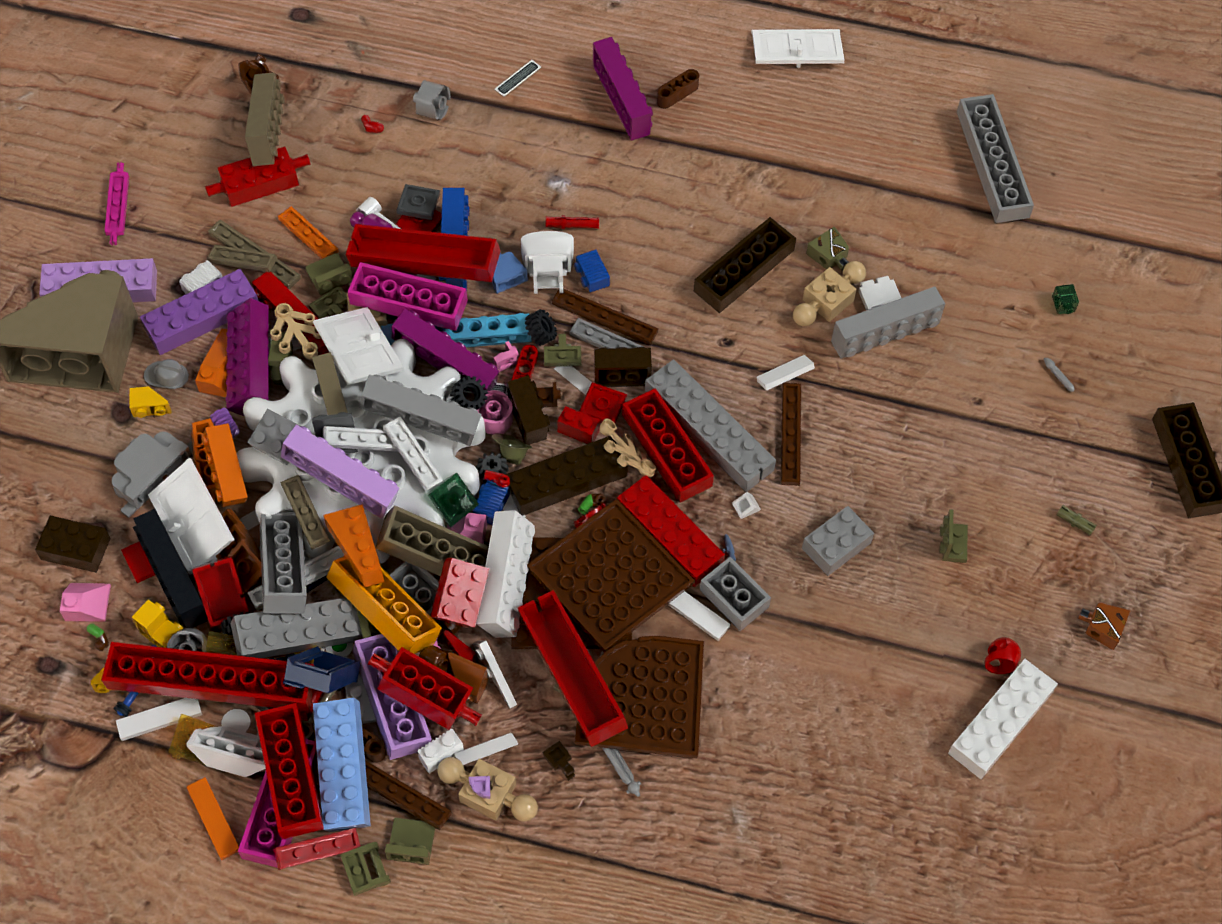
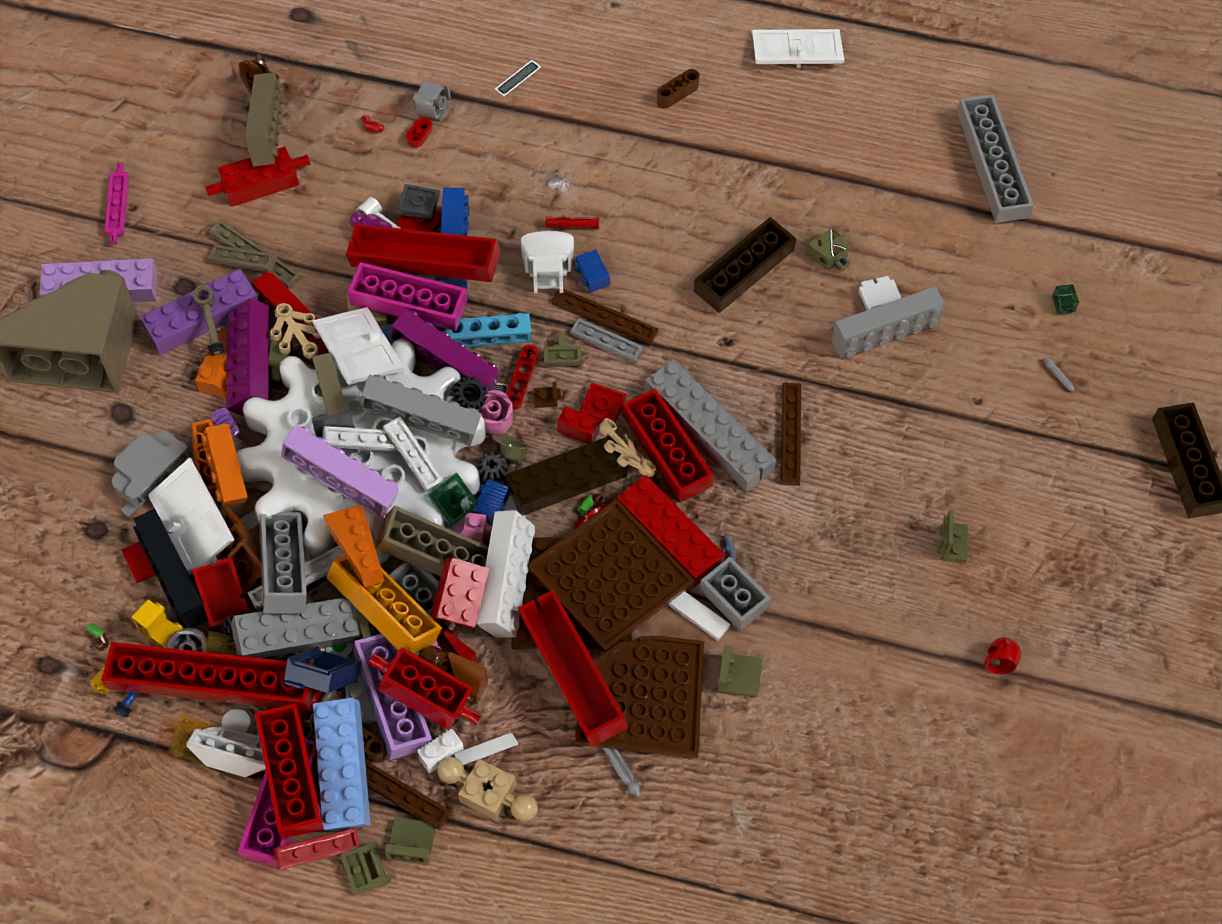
dark brown brick [35,515,111,573] -> none
bright pink slope [60,583,111,622] -> none
white tile [116,698,202,741] -> none
yellow slope [129,386,171,418] -> none
light grey piece [144,359,189,389] -> none
white brick [179,260,223,294] -> none
orange tile [186,777,239,860] -> none
light grey brick [247,408,301,465] -> none
orange tile [278,206,339,259] -> none
dark tan tile [280,475,330,549] -> none
olive bracket [306,253,353,295] -> none
olive hinge [309,286,347,319] -> none
lavender tile [469,776,490,799] -> none
white wing [473,640,517,708] -> none
red arm [483,470,510,488] -> none
medium blue torso [492,252,528,294] -> none
bright pink bracket [493,341,519,372] -> none
dark brown brick [506,375,550,445] -> none
black tyre [525,309,557,346] -> none
dark brown plate [542,741,575,781] -> none
white sticker [554,366,592,395] -> none
magenta brick [593,37,653,141] -> none
dark brown brick [594,347,652,387] -> none
white slope [732,492,761,519] -> none
white tile [756,355,815,390] -> none
tan brick [793,261,866,327] -> none
light grey brick [802,506,874,576] -> none
white brick [948,659,1058,779] -> none
olive pin [1057,505,1097,536] -> none
dark orange torso [1078,603,1130,650] -> none
none -> dark tan piece [193,285,224,355]
none -> red plate [406,117,433,148]
none -> olive bracket [717,645,763,697]

